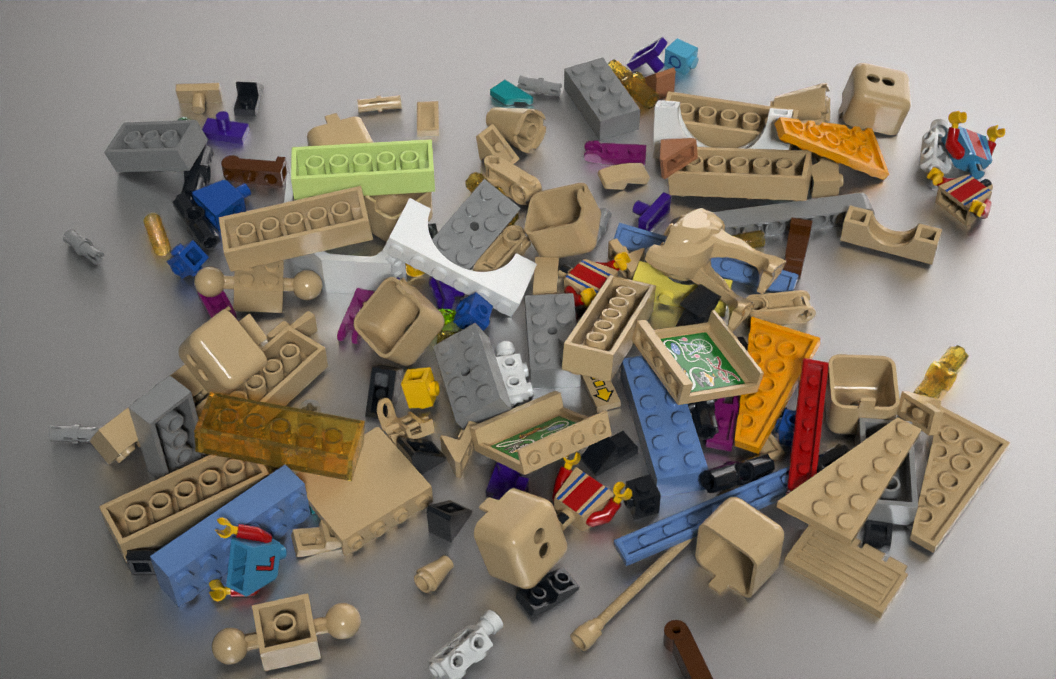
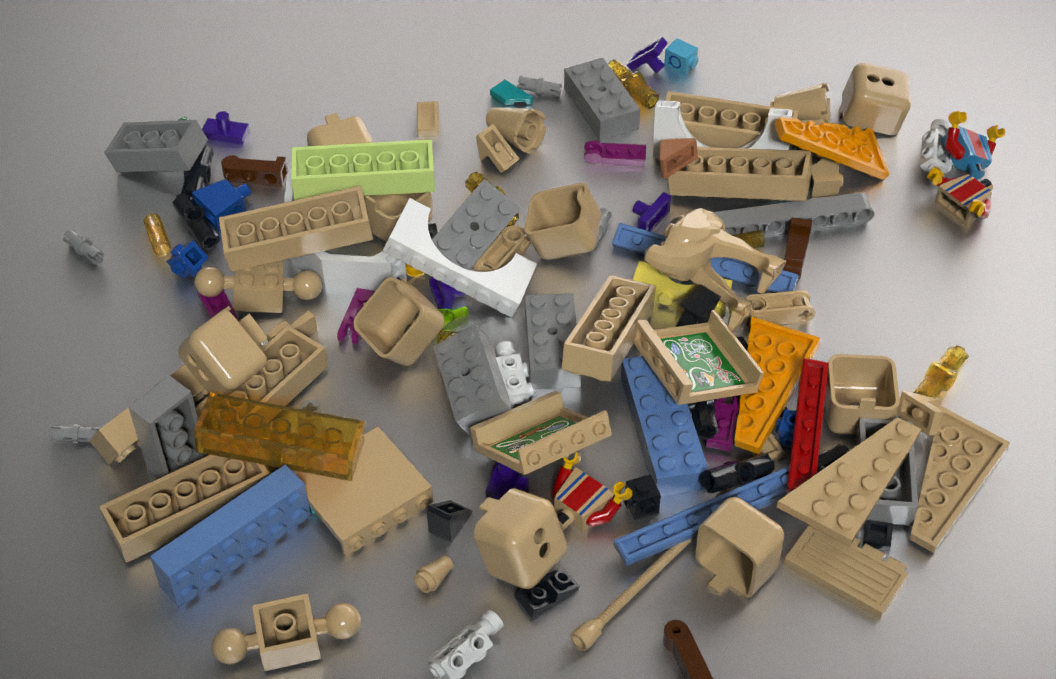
black tile [126,550,155,574] -> none
tan tile [176,83,223,114] -> none
dark azure torso [209,517,287,601] -> none
black slope [234,82,264,117] -> none
tan slope [291,520,341,557] -> none
tan pin [357,95,402,113] -> none
black slope [365,365,403,419] -> none
tan piece [377,398,435,447] -> none
black slope [397,437,446,475] -> none
yellow brick [401,367,440,409] -> none
tan slope [440,421,479,478] -> none
blue brick [453,292,493,331] -> none
tan piece [482,155,542,206] -> none
tan slope [533,257,559,295] -> none
torso [558,252,631,310] -> none
tan tile [581,375,621,413] -> none
black slope [581,431,638,477] -> none
tan slope [597,163,650,190] -> none
tan slope [608,238,645,280] -> none
nougat slope [639,67,676,101] -> none
tan arch [840,205,942,265] -> none

